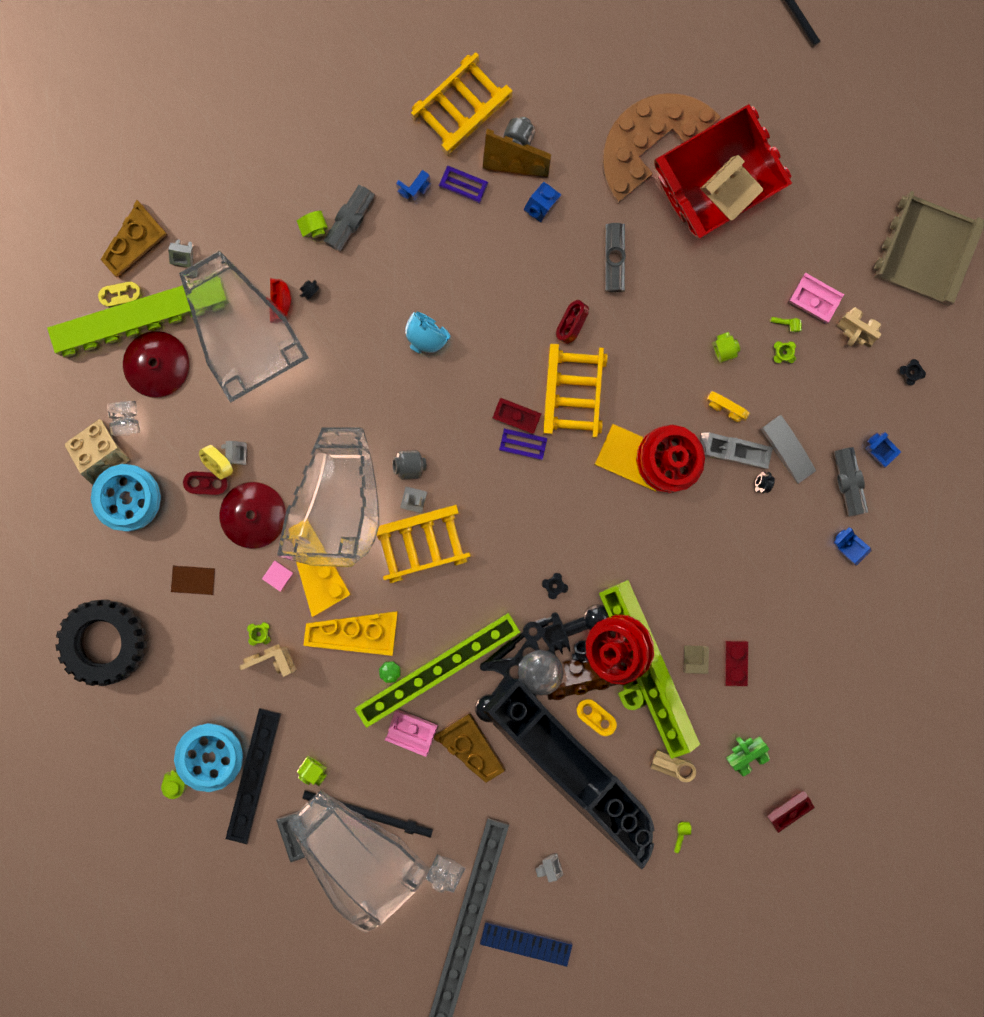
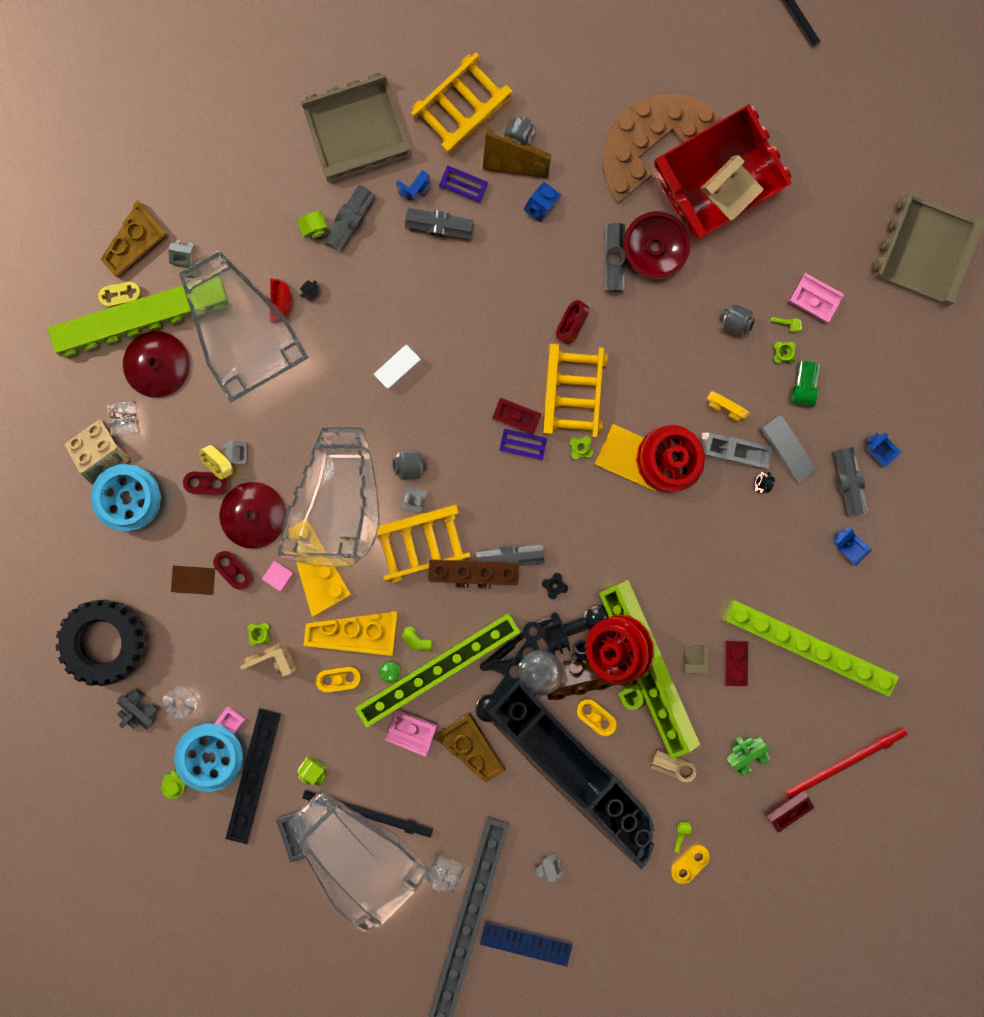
medium azure cylinder [405,311,451,353] -> none
lime plate [712,332,740,363] -> none
tan hips [837,307,881,347] -> none
black plate [899,359,926,386] -> none
none -> dark grey hips [117,689,157,730]
none -> clear brick [163,686,197,719]
none -> dark red plate [213,551,252,590]
none -> bright pink tile [214,706,246,735]
none -> dark tan panel [301,73,411,182]
none -> yellow plate [316,666,361,693]
none -> white slope [374,344,421,391]
none -> lime arm [402,626,432,651]
none -> dark grey piece [405,208,474,240]
none -> reddish brown bracket [428,559,519,589]
none -> dark grey piece [476,544,545,568]
none -> lime plate [570,436,593,460]
none -> dark red dish [623,211,690,279]
none -> yellow plate [671,844,710,884]
none -> dark grey head [720,304,755,337]
none -> lime brick [722,600,899,697]
none -> red bar [785,727,908,799]
none -> green piece [791,361,820,408]

